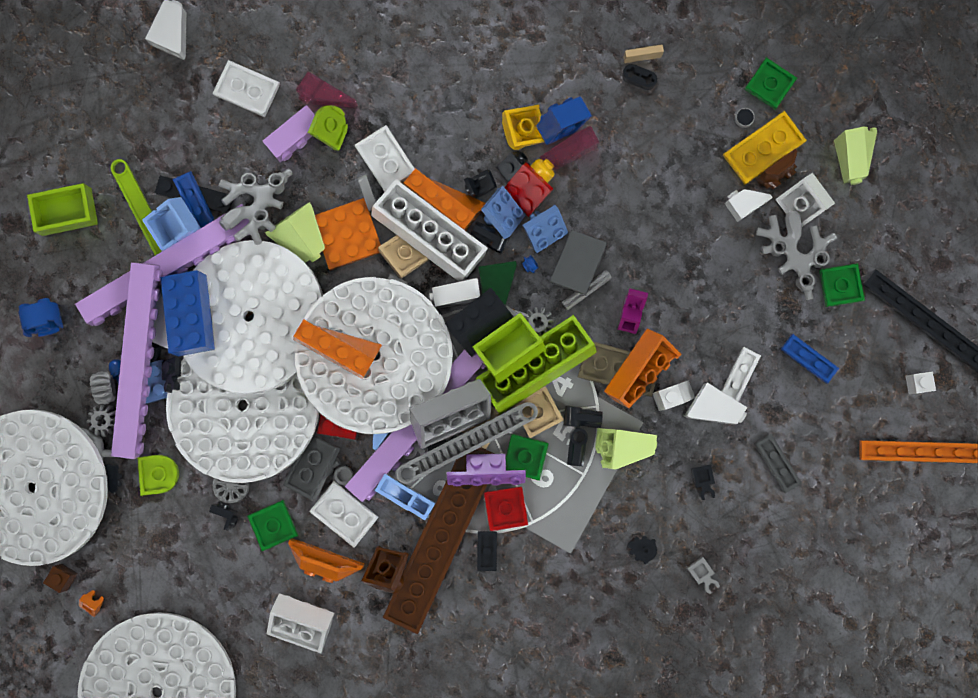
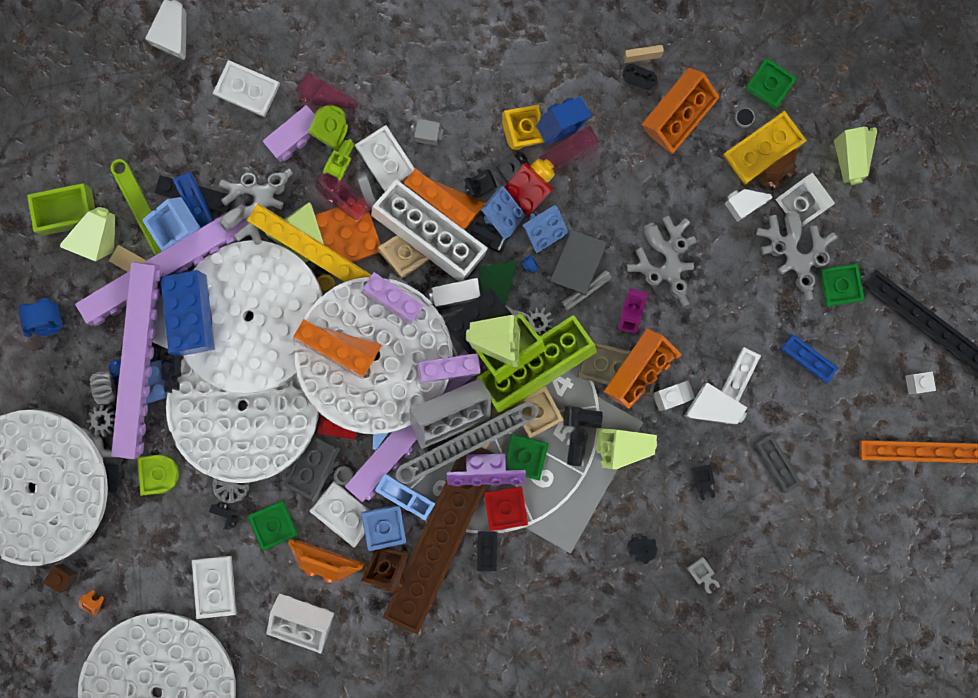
none -> yellowish green slope [60,207,115,261]
none -> tan tile [109,245,146,272]
none -> white tile [192,556,237,619]
none -> yellow plate [247,203,372,282]
none -> clear pink slope [315,173,371,222]
none -> yellow plate [317,275,335,294]
none -> lime connector [323,139,354,181]
none -> lavender brick [361,272,424,325]
none -> medium blue plate [361,505,406,551]
none -> light grey brick [414,119,444,146]
none -> lavender brick [416,353,481,384]
none -> yellowish green slope [466,315,520,367]
none -> light grey plant [627,216,696,307]
none -> orange slope [641,68,720,154]

